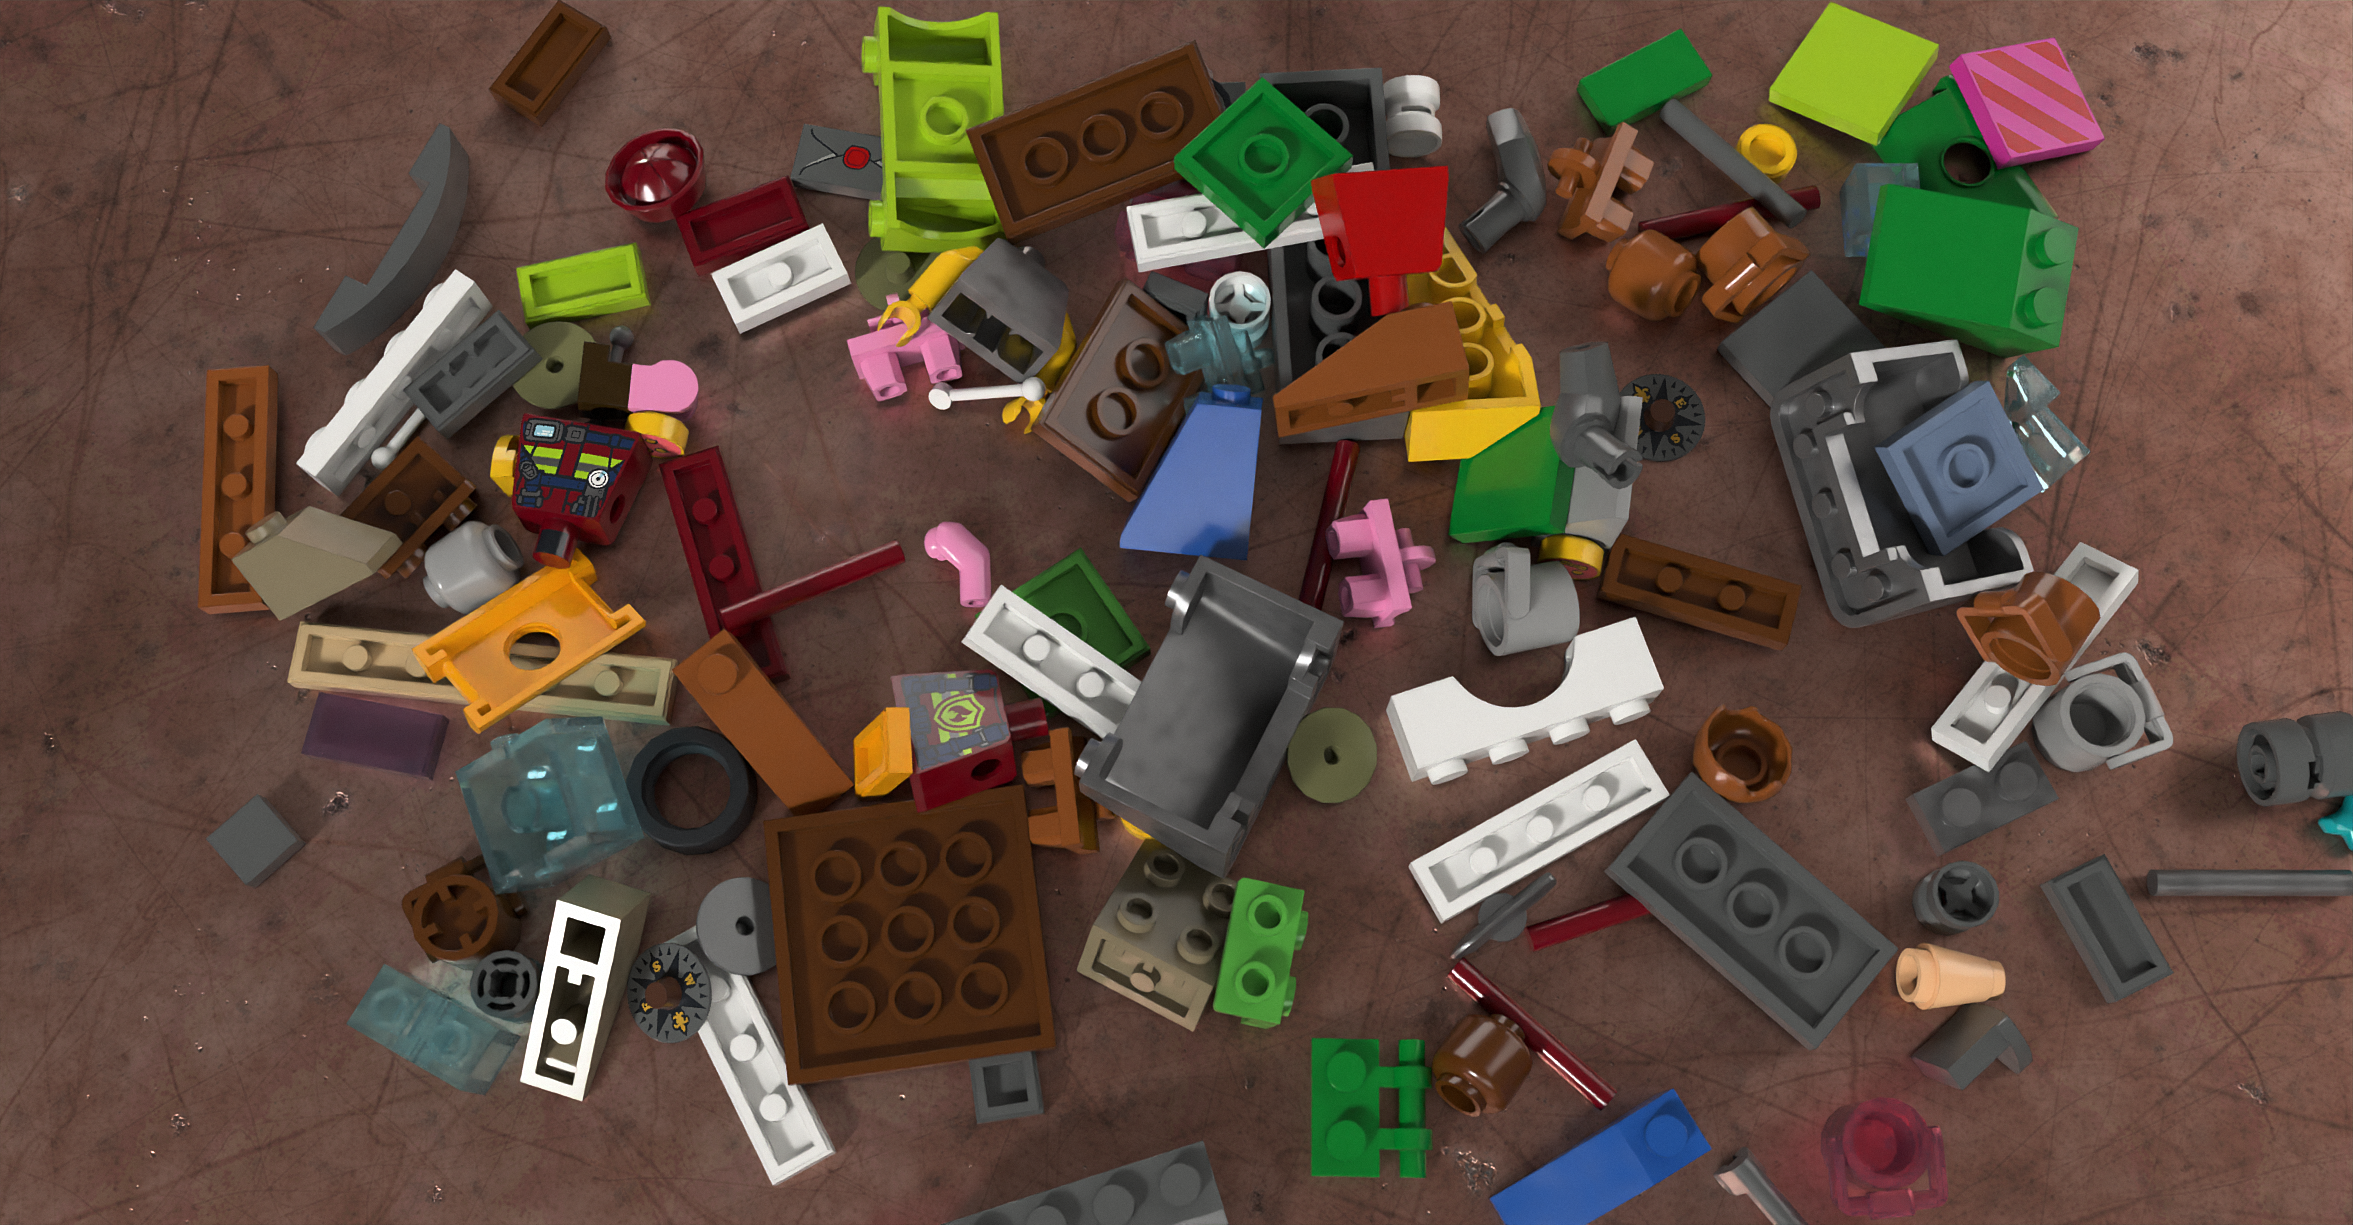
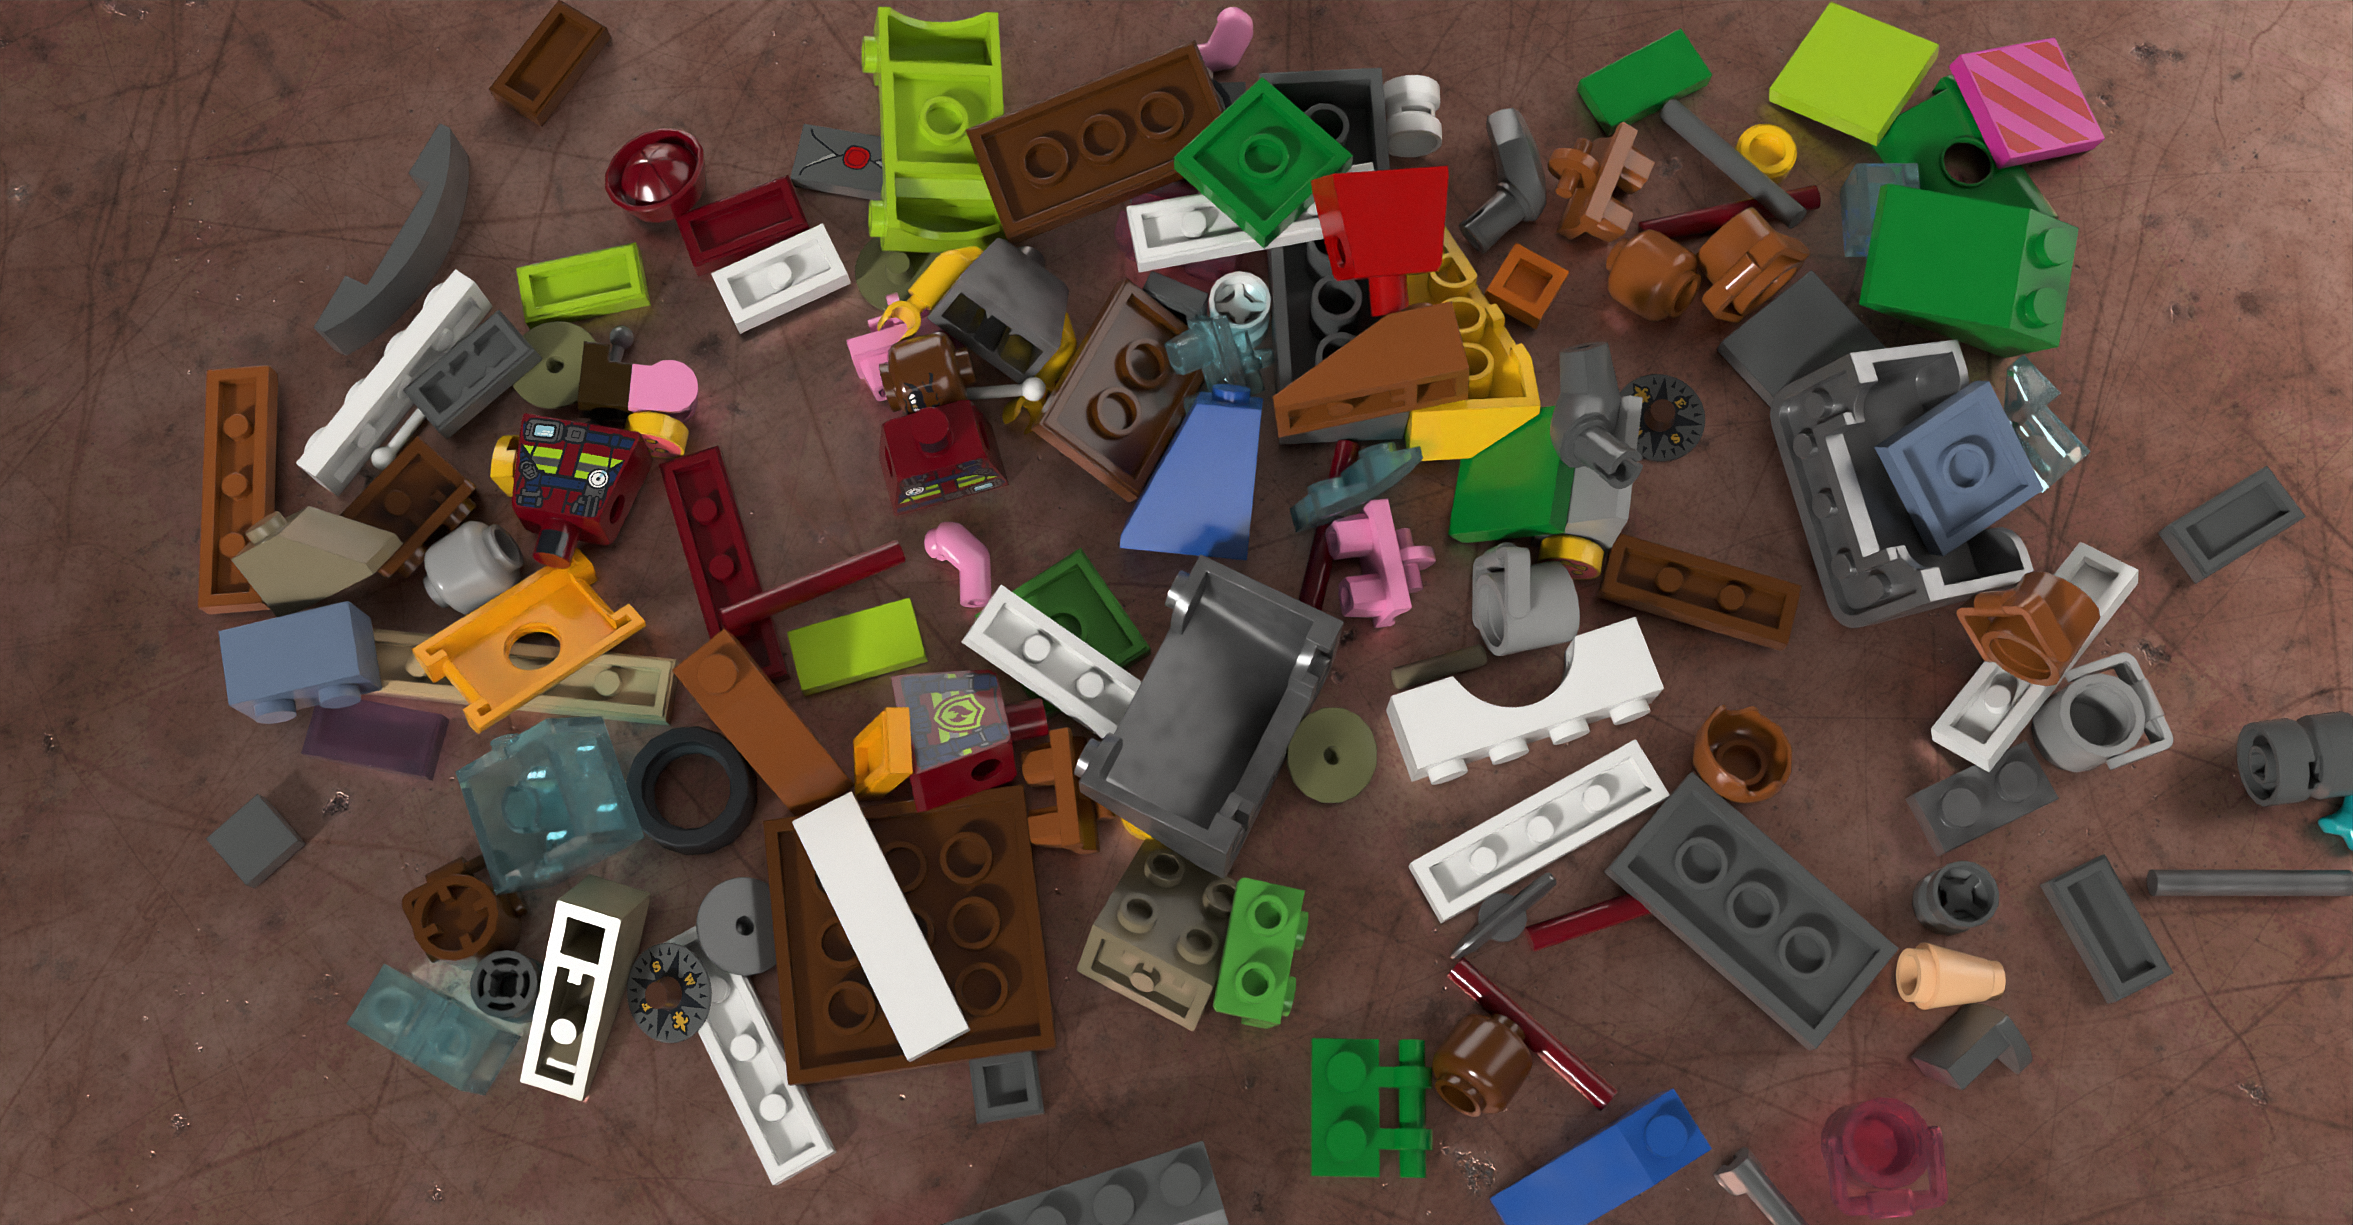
none -> sand blue brick [218,601,382,724]
none -> lime tile [787,597,928,696]
none -> white tile [792,791,970,1062]
none -> reddish brown head [879,332,977,415]
none -> dark red torso [879,400,1009,516]
none -> bright pink arm [1198,7,1253,72]
none -> clear light blue slope [1290,442,1423,532]
none -> dark tan piece [1391,644,1487,689]
none -> orange plate [1484,243,1570,329]
none -> dark grey tile [2158,466,2306,584]

